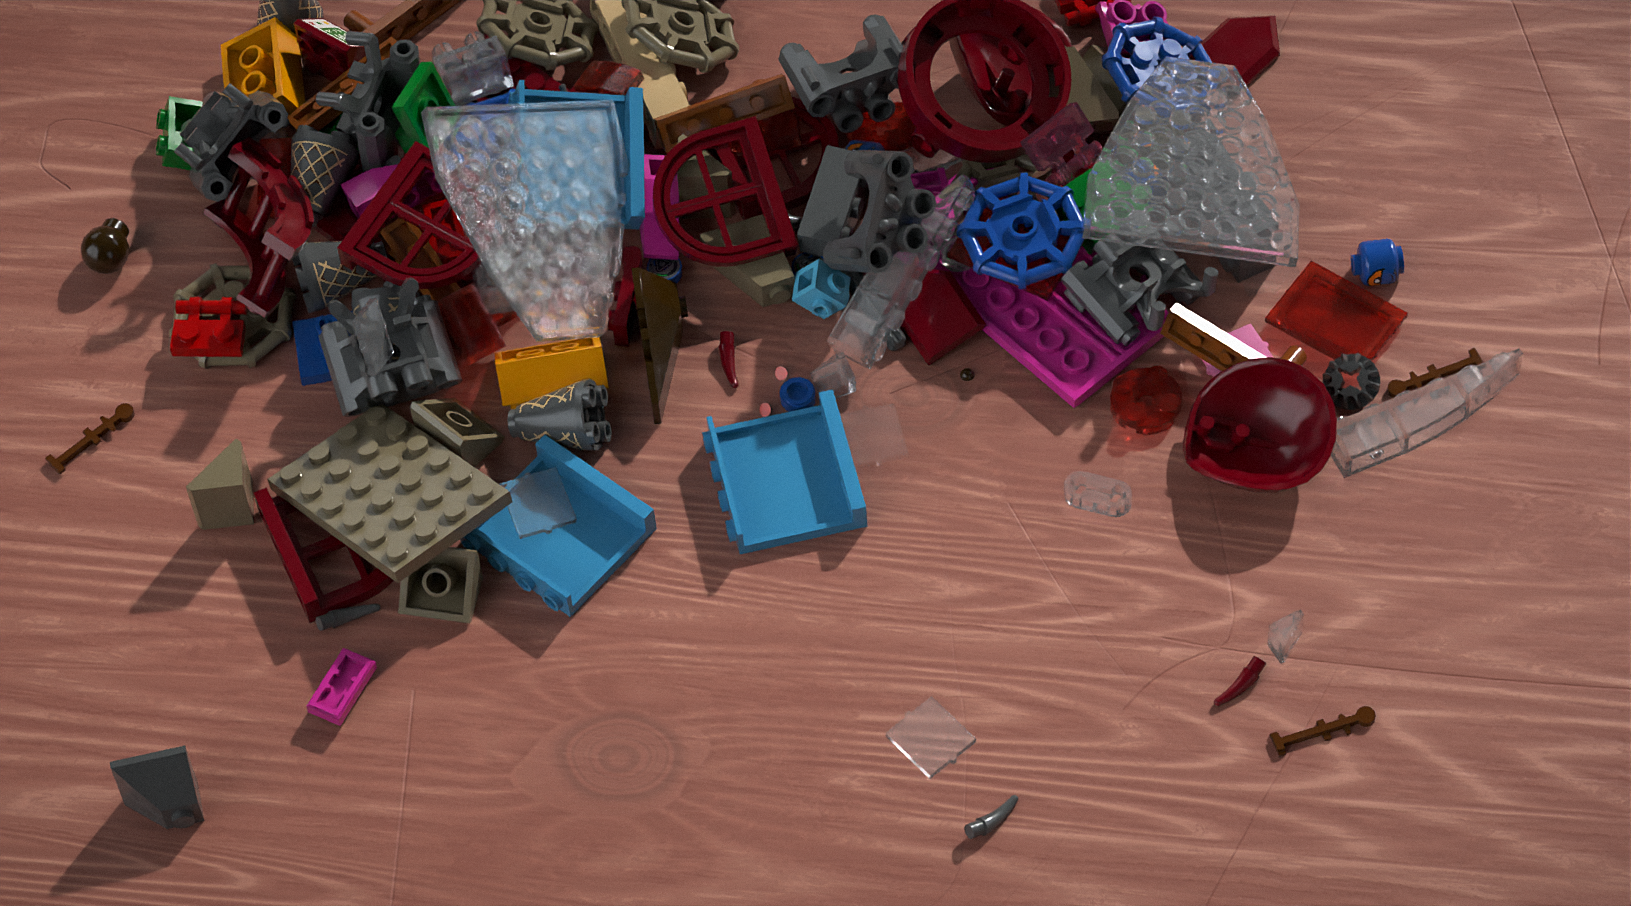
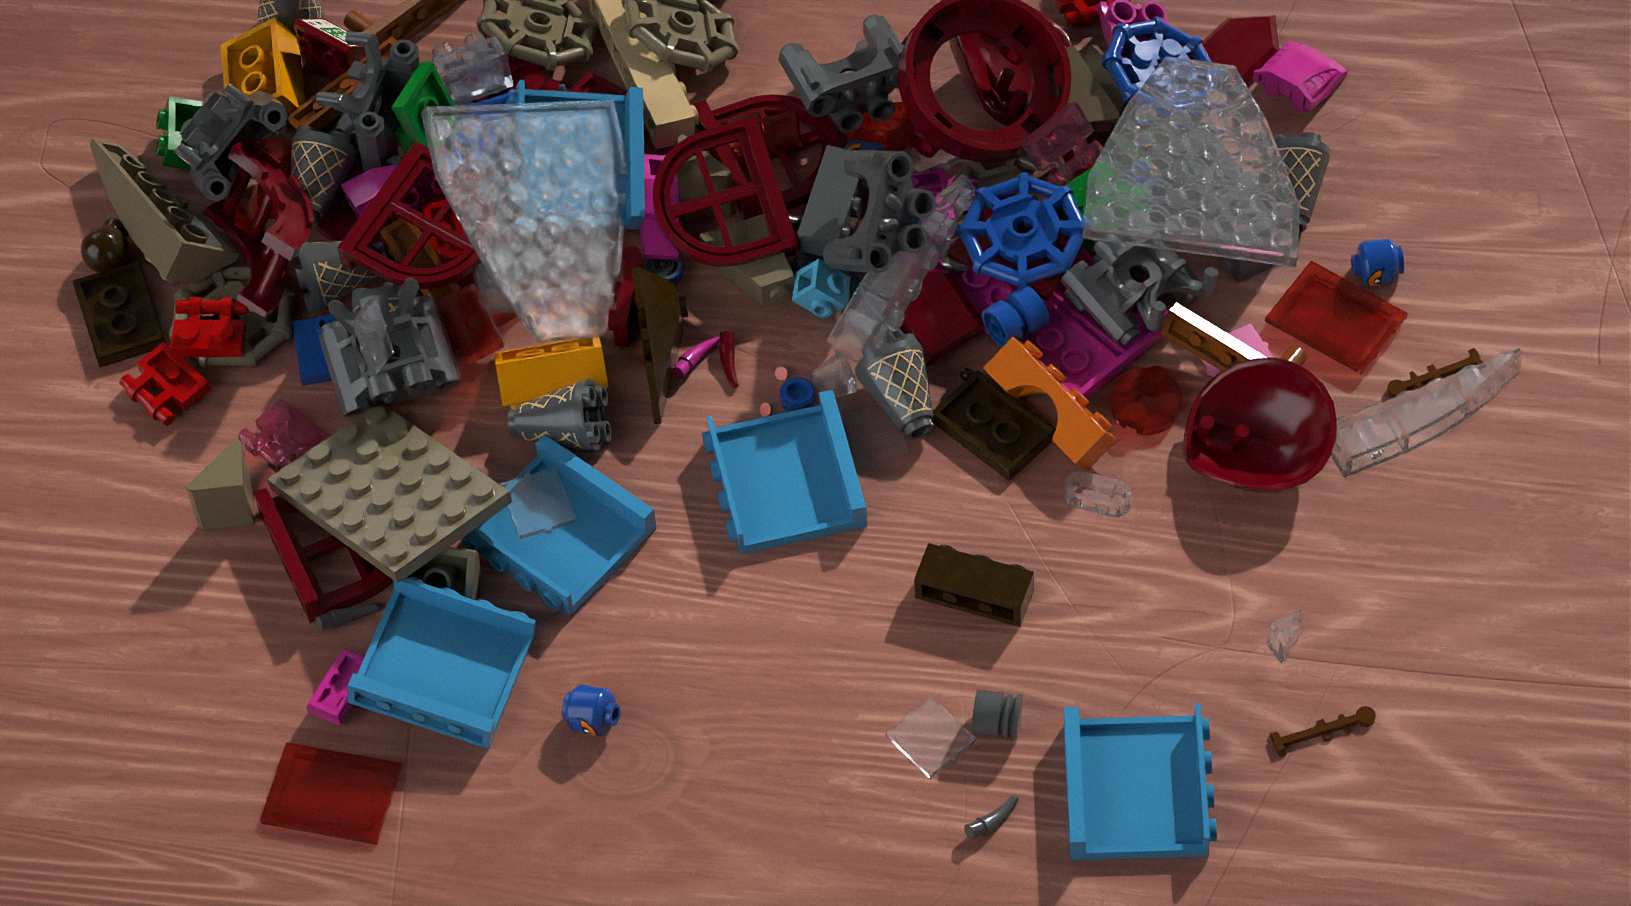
reddish brown piece [45,403,135,474] -> none
dark grey slope [110,745,204,829] -> none
dark tan slope [410,398,505,467] -> none
clear red slope [573,61,644,95] -> none
dark orange piece [654,74,795,153] -> none
dark red helmet [1214,656,1266,706] -> none
dark grey gear [1322,353,1380,410] -> none
none -> dark brown tile [72,260,166,368]
none -> dark tan wedge [90,139,239,284]
none -> red plate [119,342,211,426]
none -> clear pink plate [238,398,330,473]
none -> clear red piece [260,742,402,845]
none -> dark azure panel [348,576,536,749]
none -> blue head [562,684,621,736]
none -> dark pink helmet [672,337,720,378]
none -> dark grey cone [855,333,934,439]
none -> dark brown brick [914,543,1034,627]
none -> dark brown tile [932,370,1056,481]
none -> dark grey piece [972,689,1023,739]
none -> blue wheel [982,285,1049,348]
none -> orange arch [983,337,1117,471]
none -> dark azure panel [1064,703,1217,860]
none -> dark pink slope [1253,40,1348,112]
none -> dark grey cone [1261,132,1330,233]

